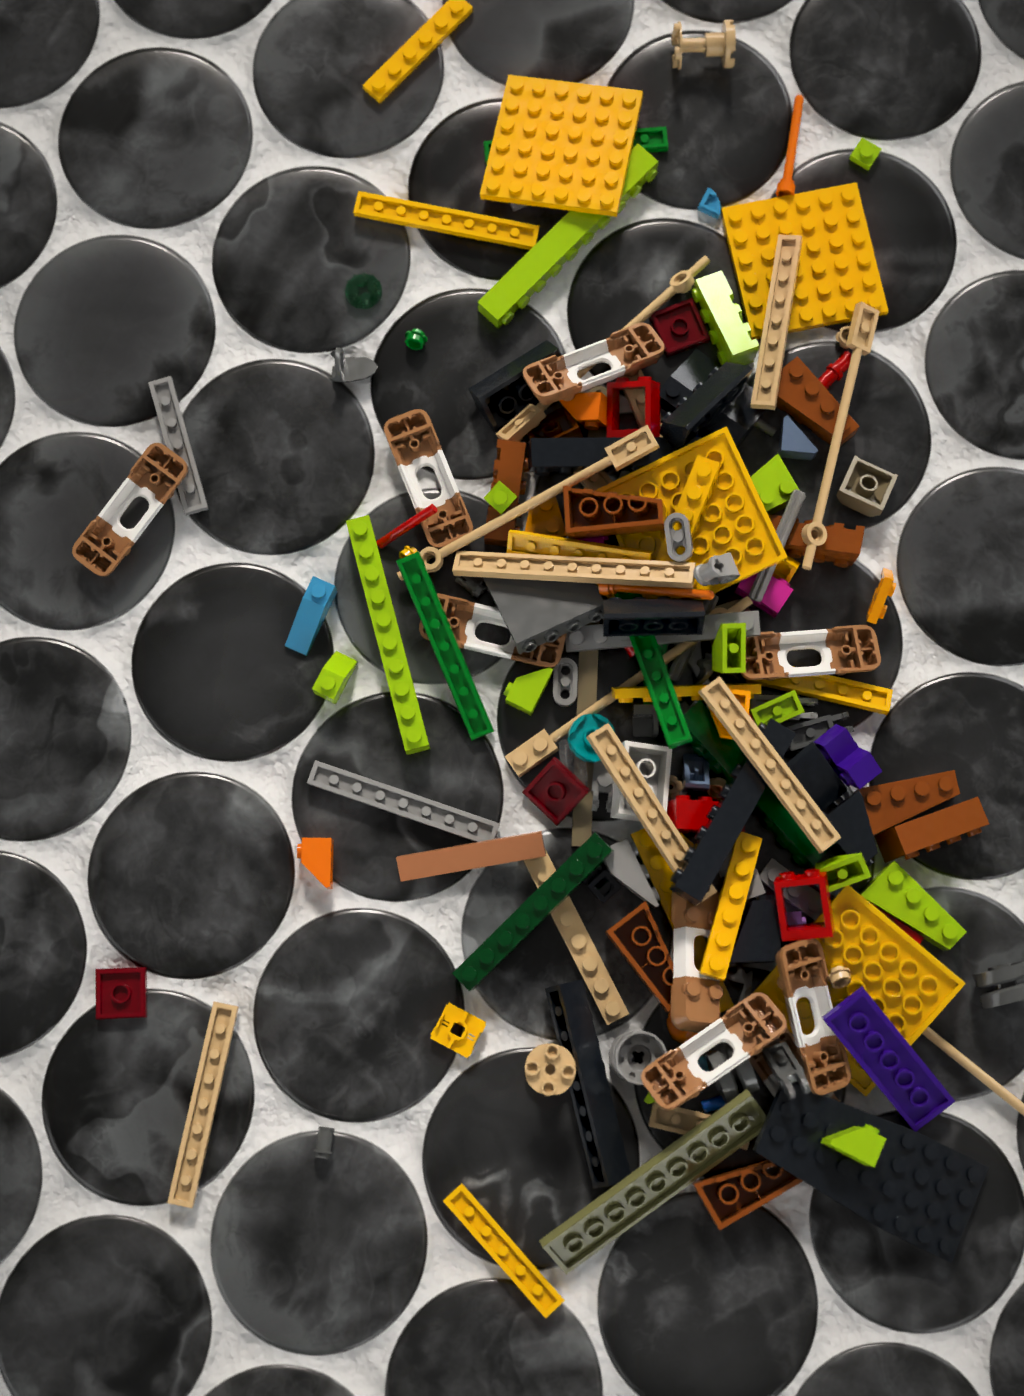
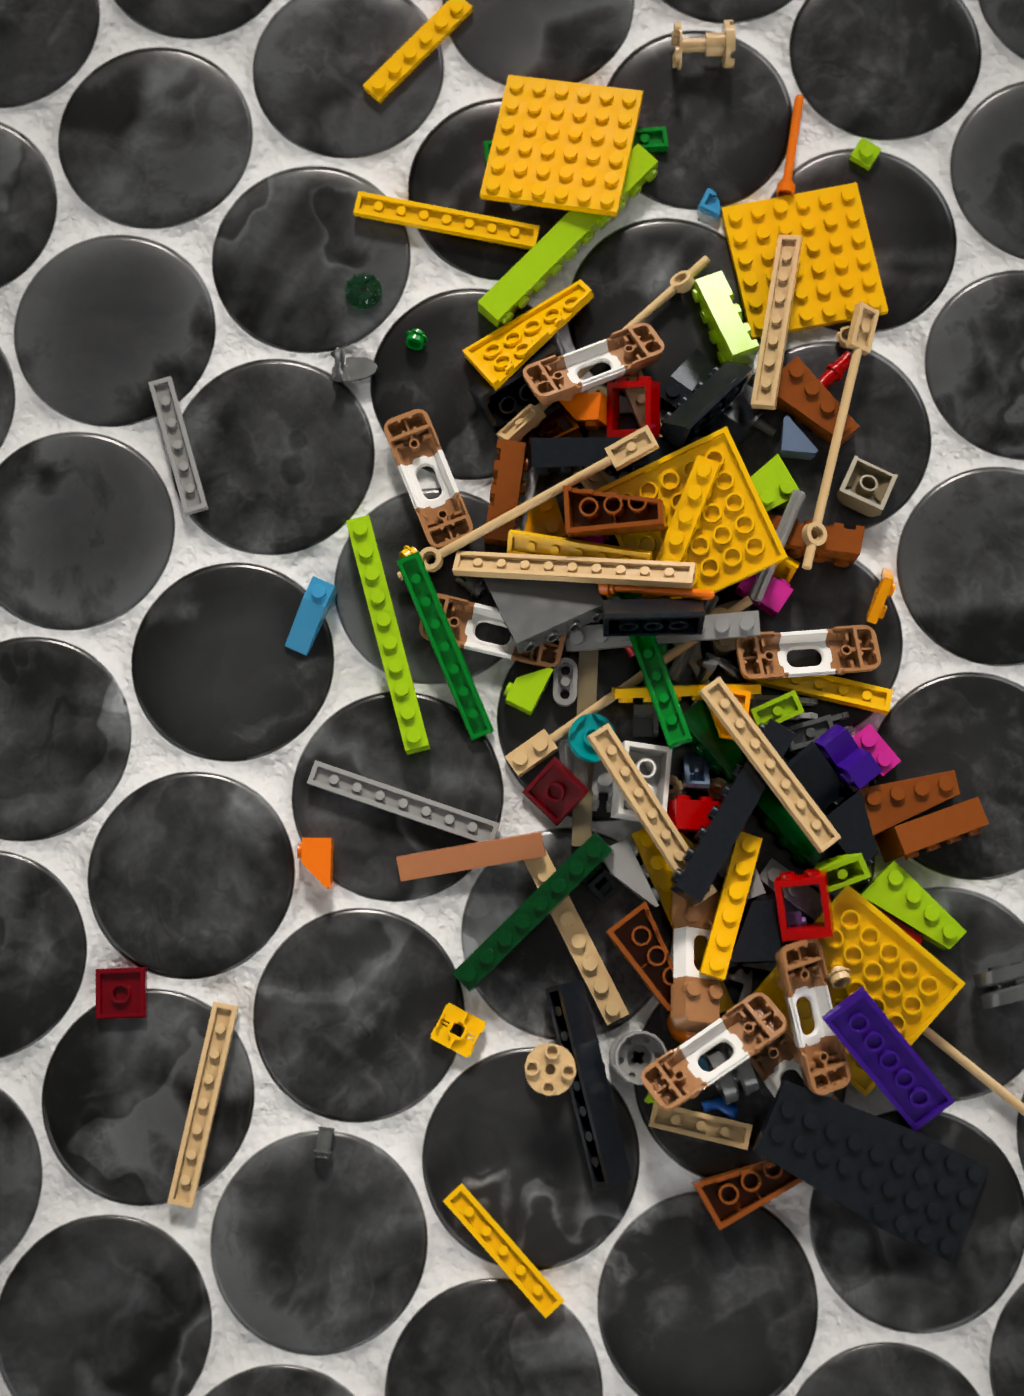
medium nougat piece [72,443,188,577] -> none
lime slope [312,651,358,704] -> none
red bar [376,504,437,549] -> none
lime plate [483,480,517,515] -> none
olive plate [539,1089,767,1275] -> none
dark red tile [649,297,711,358] -> none
light grey plate [664,513,693,562] -> none
light grey piece [693,553,740,586] -> none
lime slope [712,623,746,673] -> none
dark grey hinge [762,1042,811,1099] -> none
lime slope [821,1124,886,1167] -> none
none -> yellow wing [462,279,594,391]
none -> dark pink brick [852,723,901,780]

